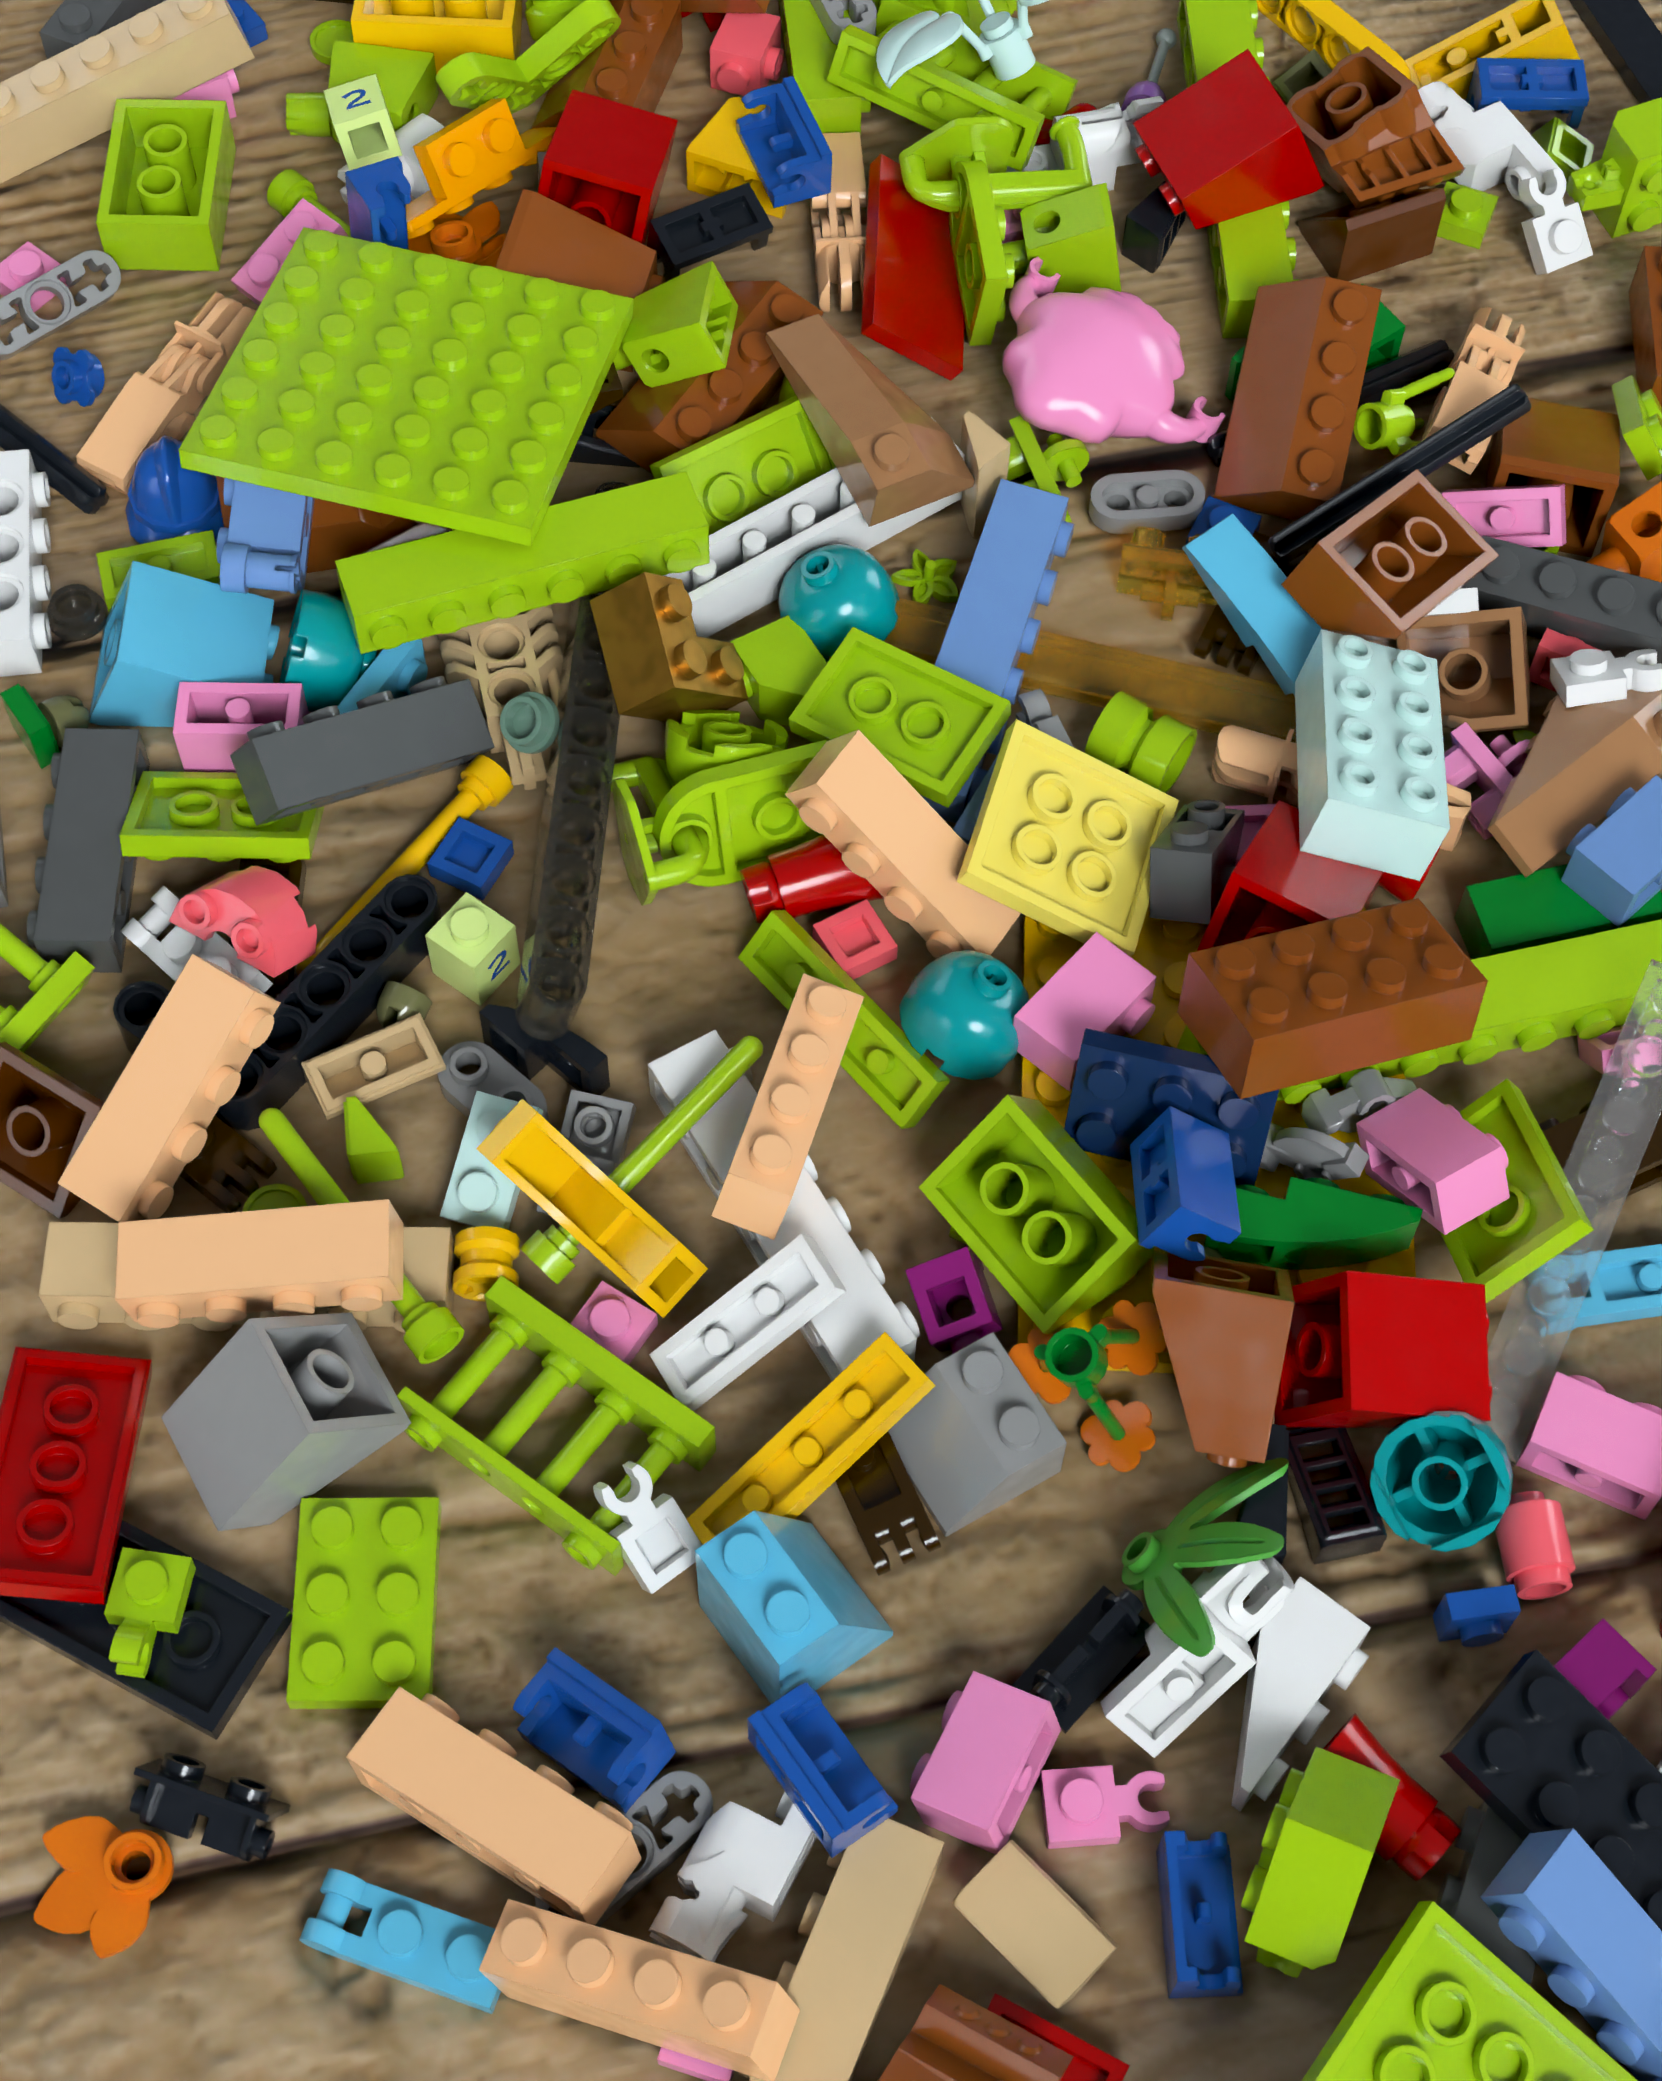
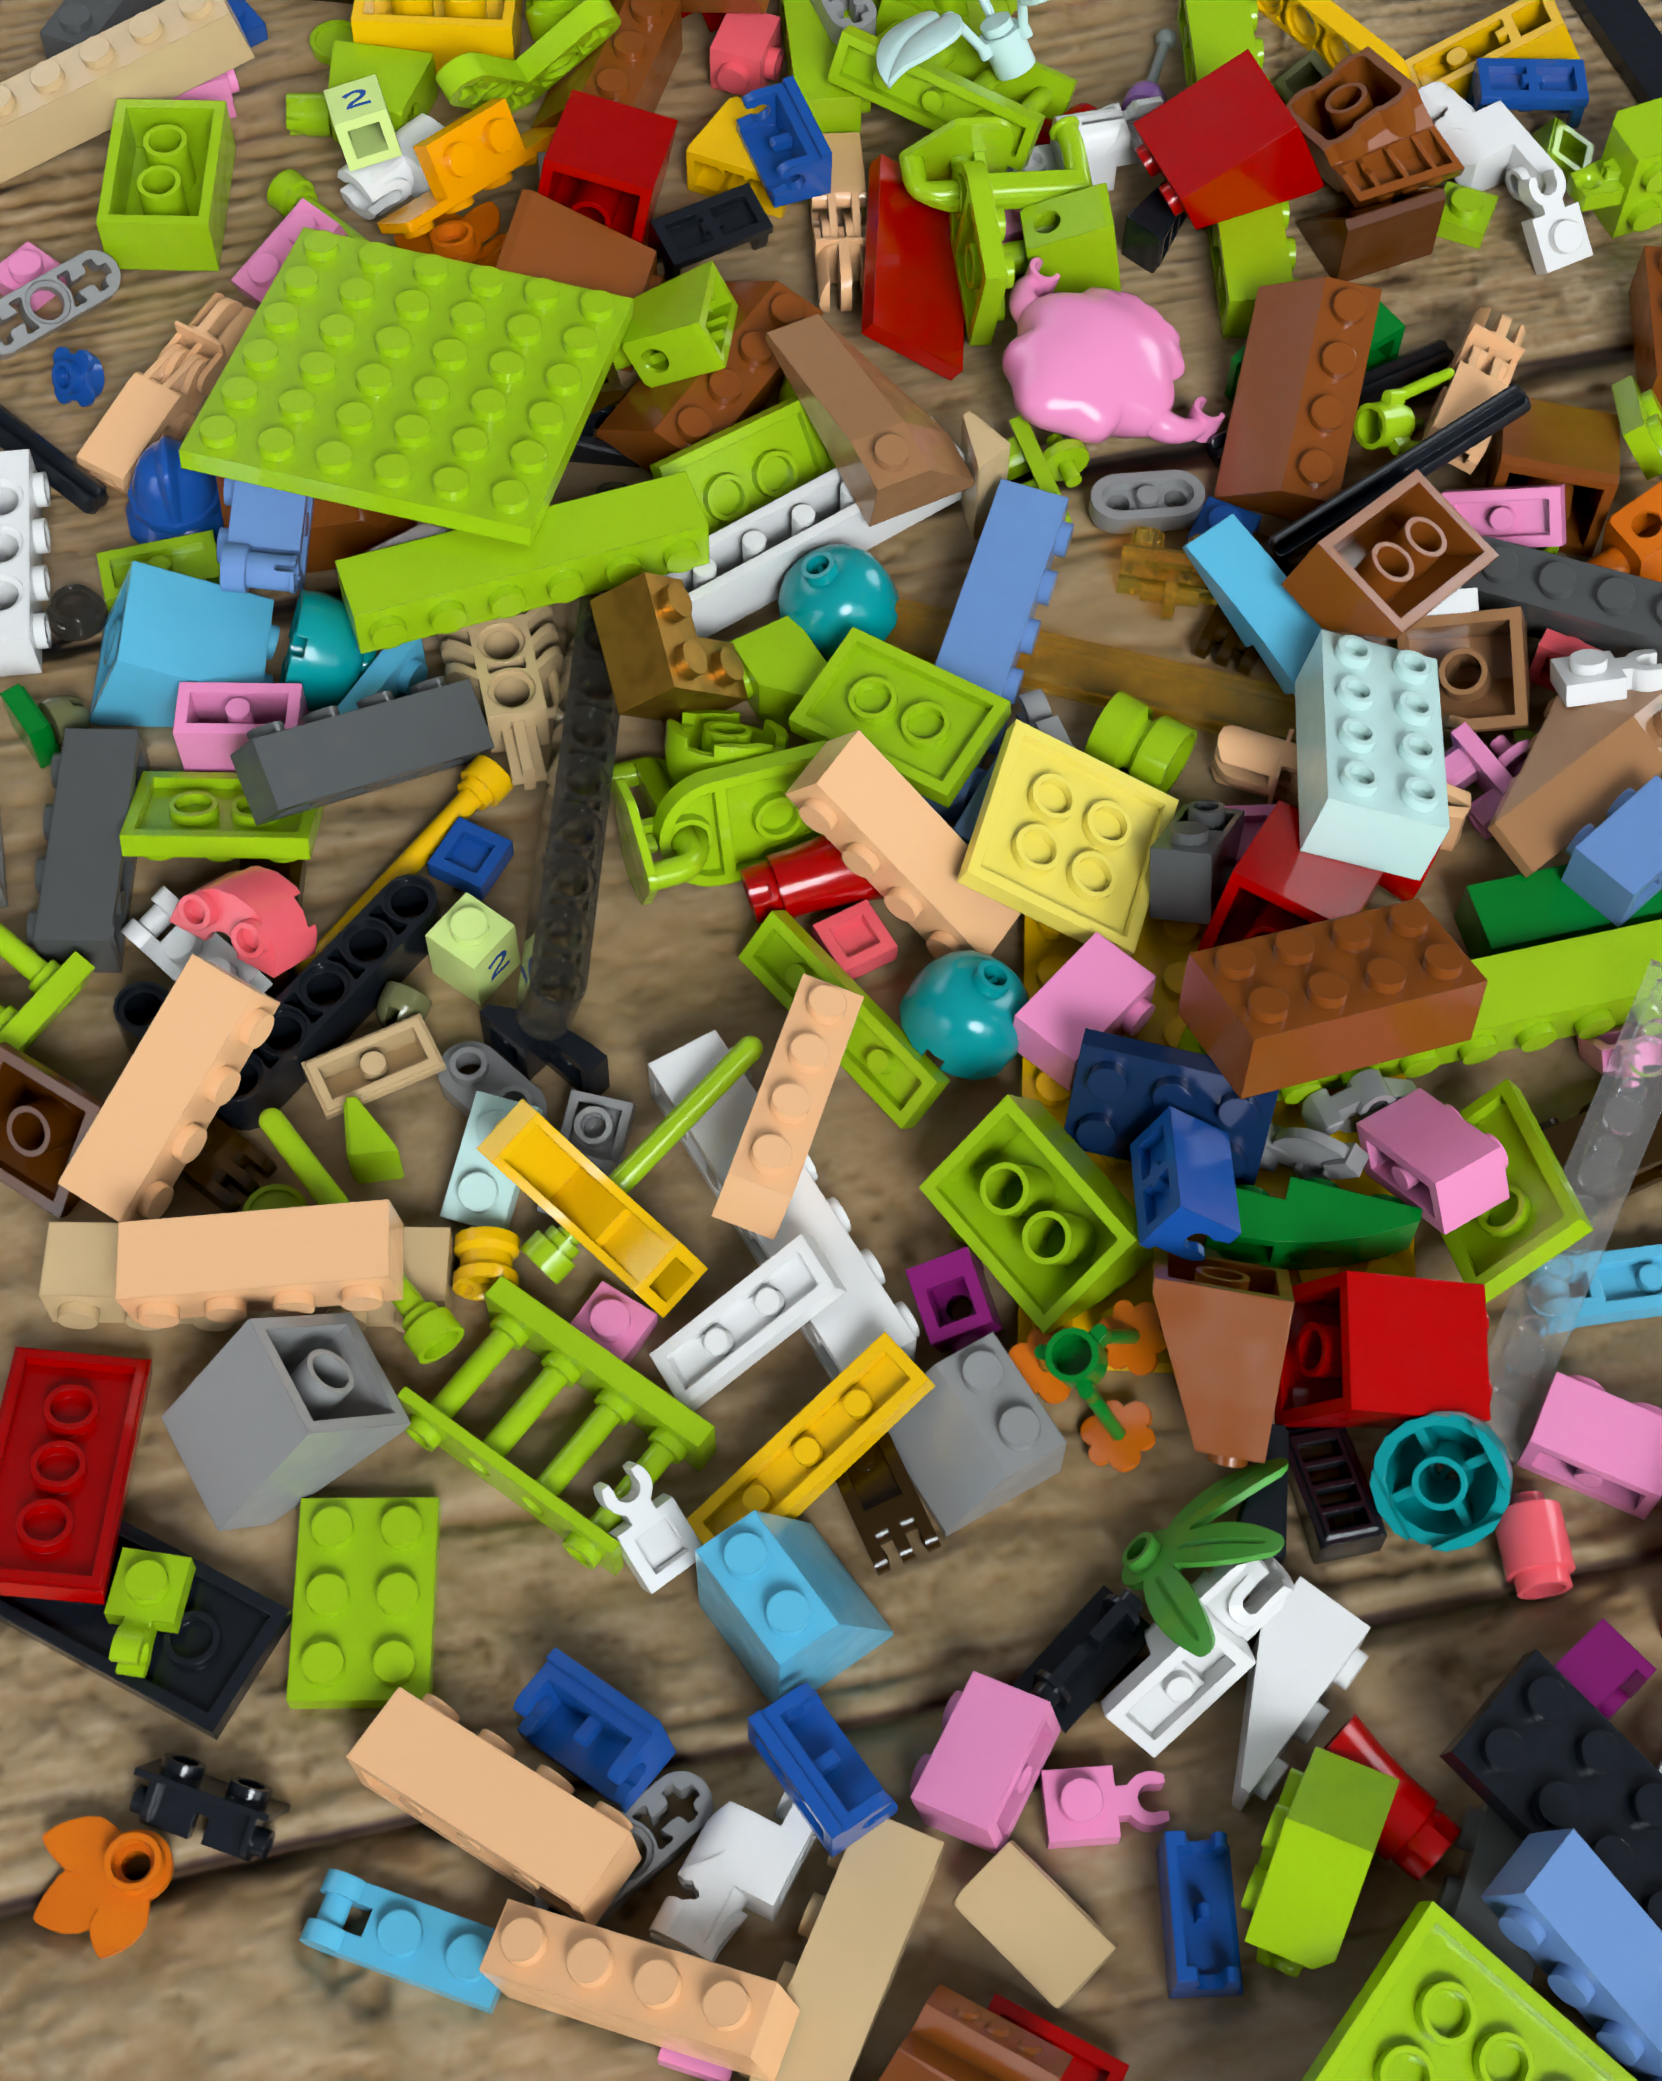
blue hinge [345,156,411,250] -> none
sand green plate [500,692,560,754] -> none
lime plant [891,549,959,610] -> none
blue plate [1432,1584,1521,1647] -> none

